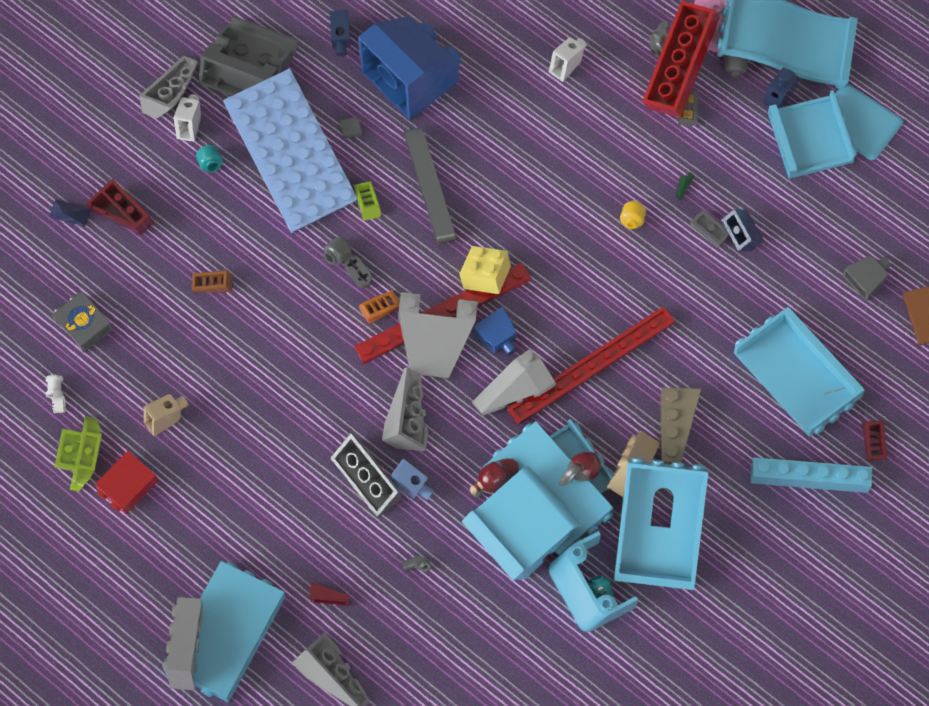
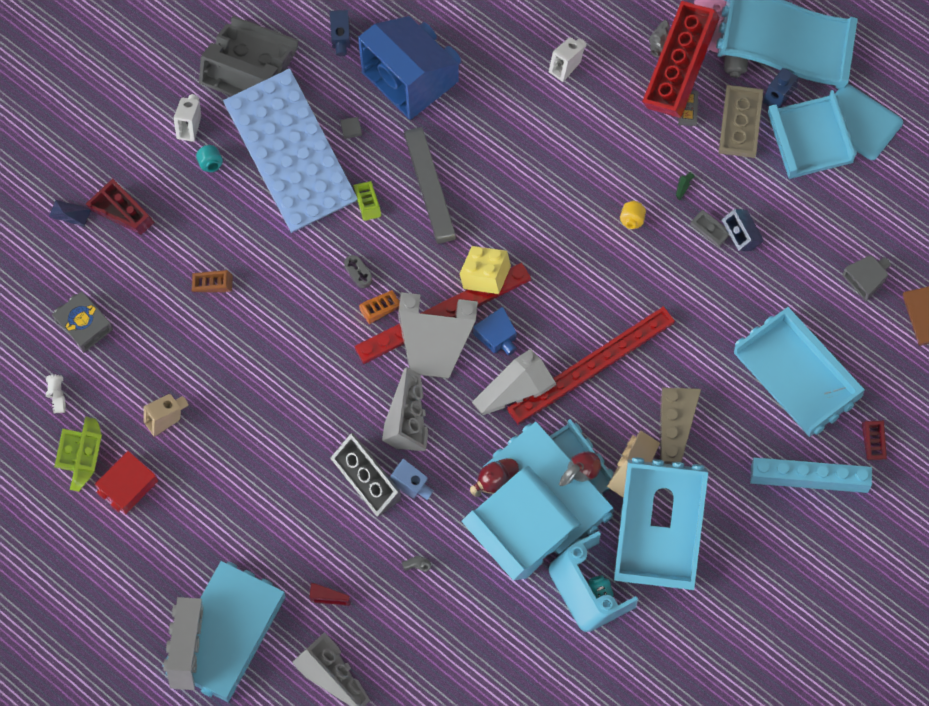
light grey wedge [139,56,199,119] -> none
dark grey head [324,237,352,265] -> none
none -> dark tan plate [719,85,763,158]

